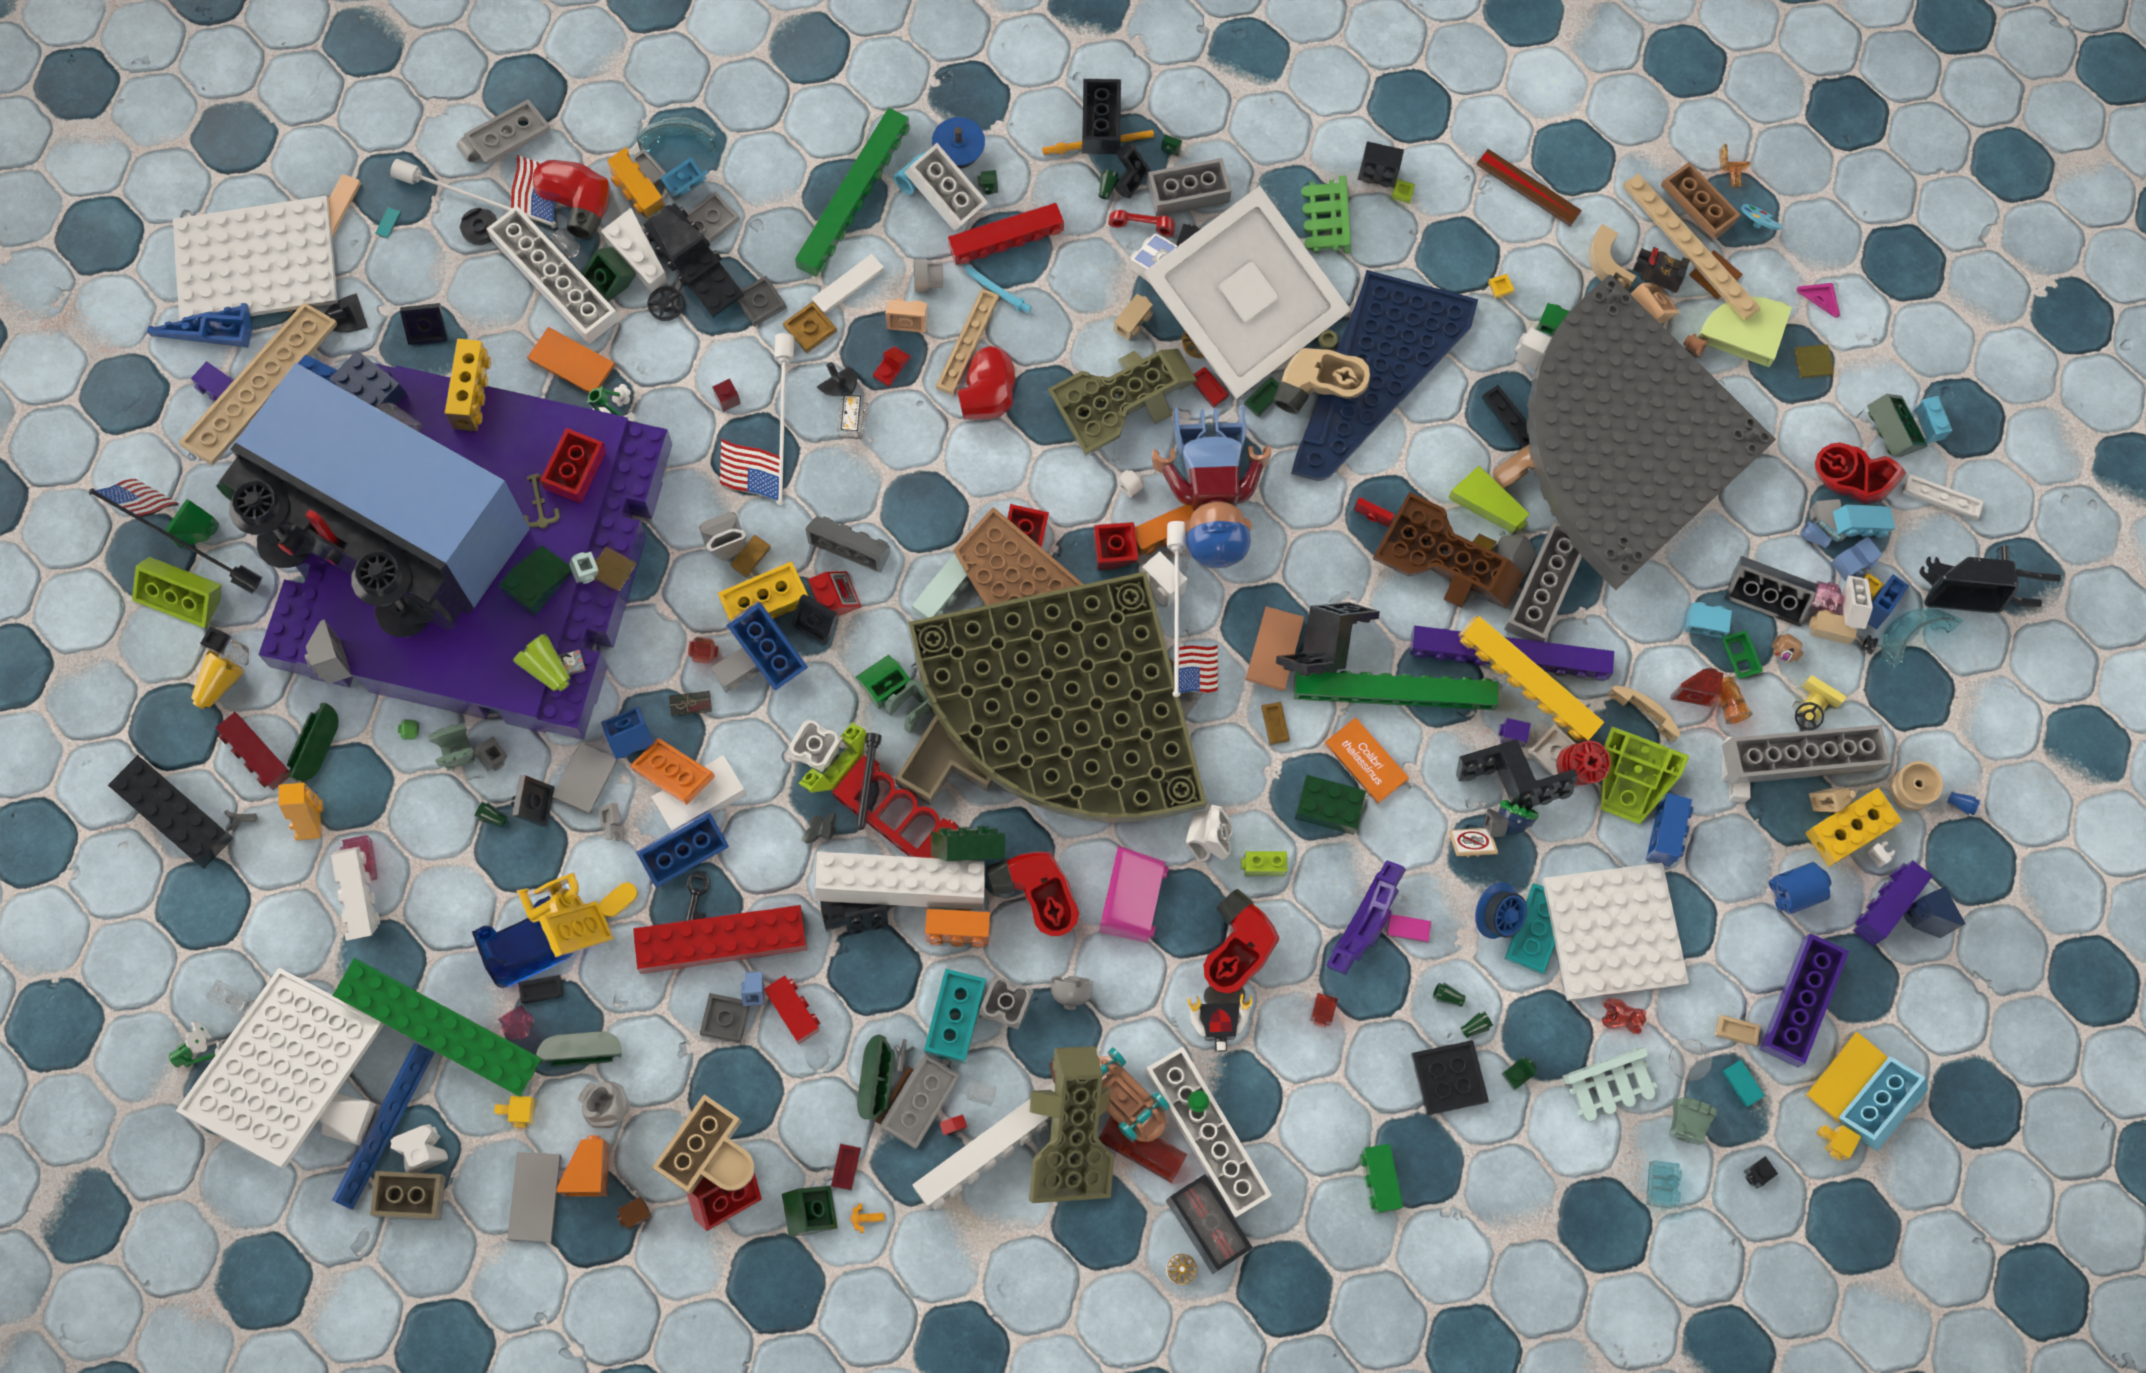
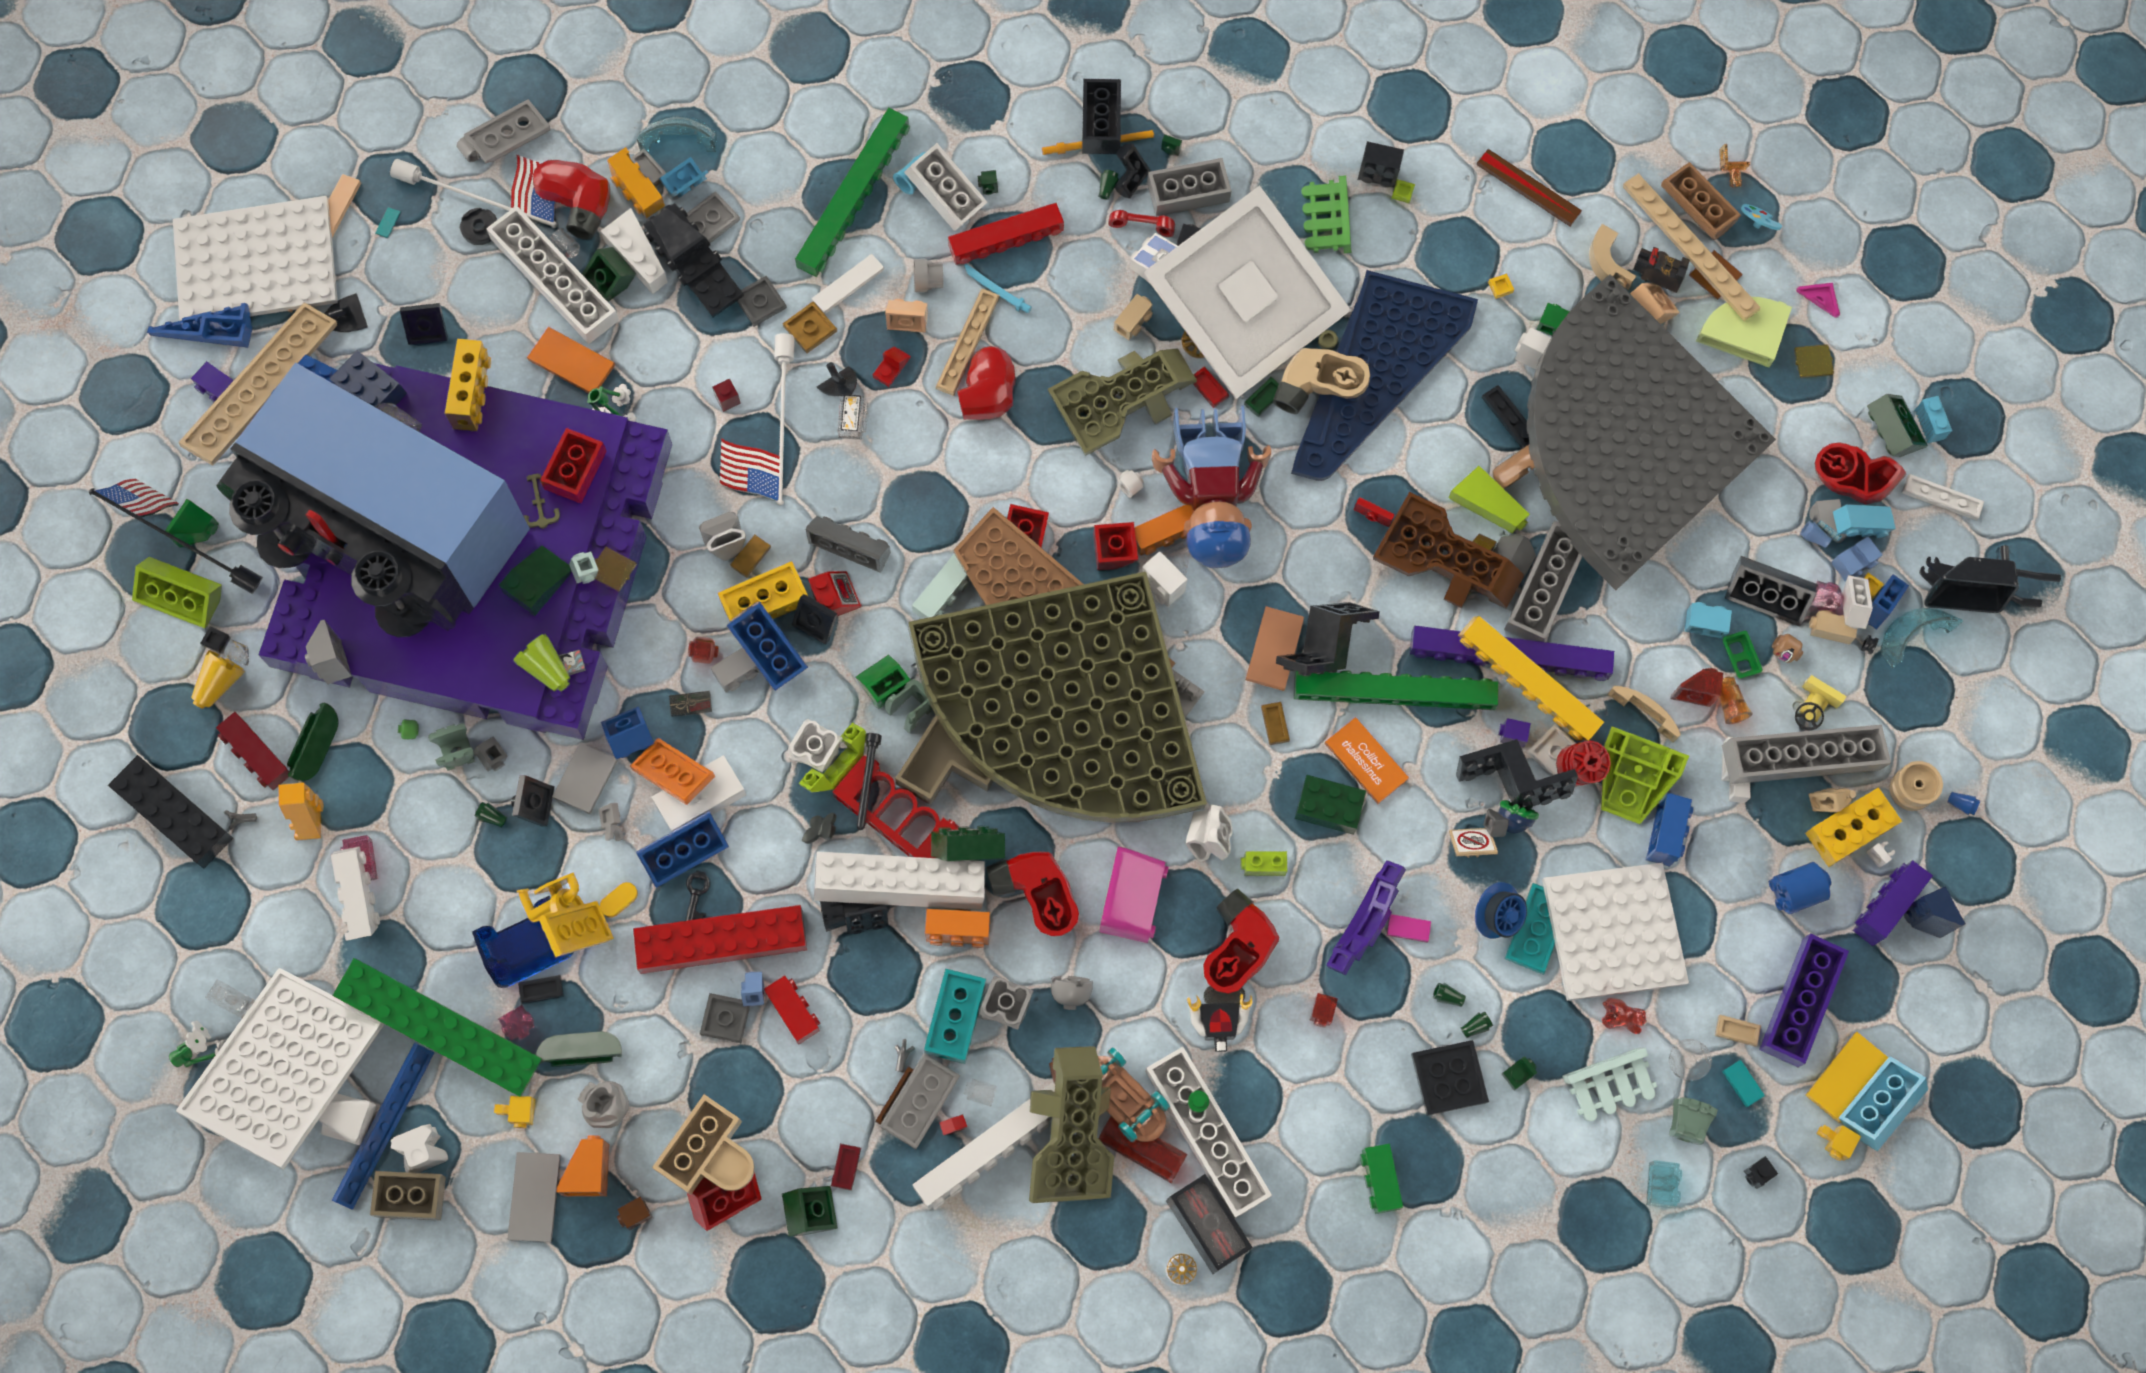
black wheel [647,286,684,321] -> none
light orange piece [850,1203,885,1233] -> none
dark green brick [857,1034,895,1120] -> none
blue piece [932,117,985,168] -> none
flag [1167,521,1218,697] -> none
nougat brick [1683,333,1709,358] -> none

